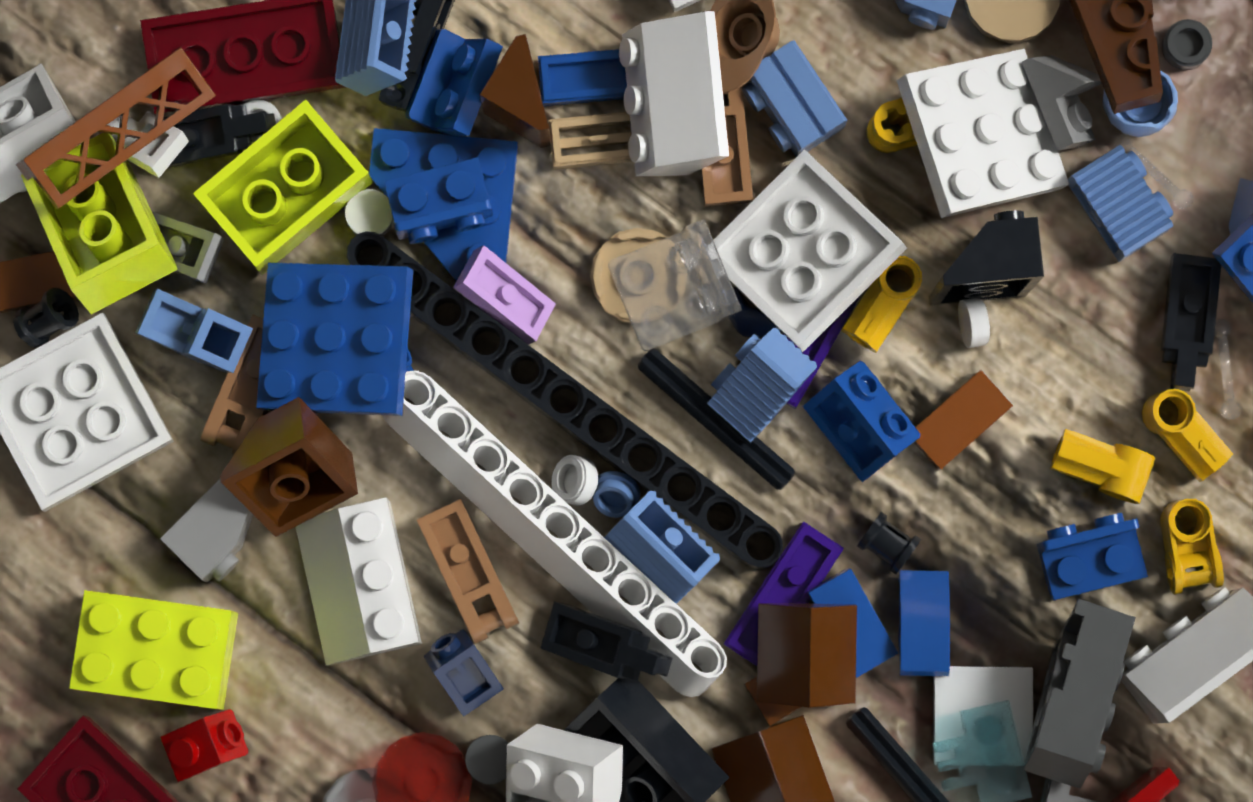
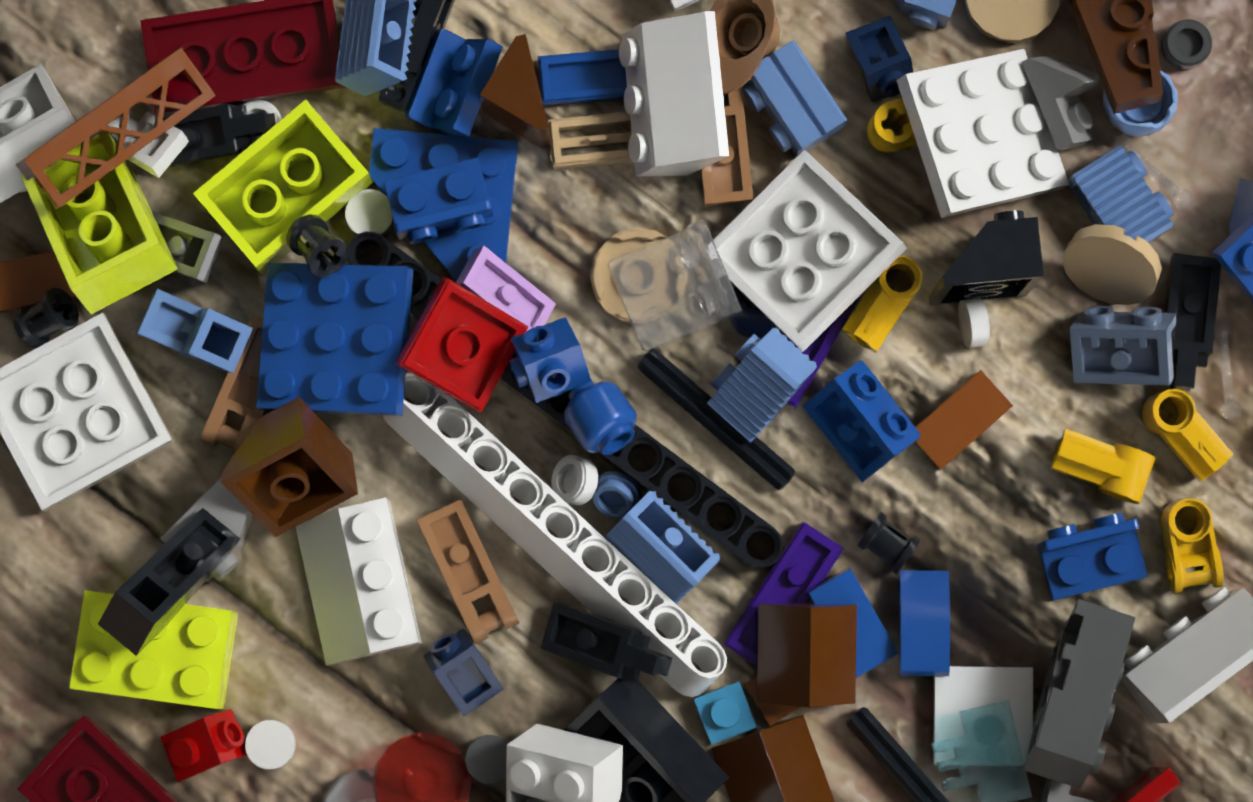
none -> black slope [98,508,241,656]
none -> white tile [245,720,296,769]
none -> black bush [286,214,348,277]
none -> red tile [395,277,529,412]
none -> blue brick [509,317,591,403]
none -> blue head [564,380,637,455]
none -> dark azure plate [693,682,757,745]
none -> dark blue bracket [845,16,913,102]
none -> tan tile [1063,224,1162,305]
none -> sand blue bracket [1070,306,1177,385]

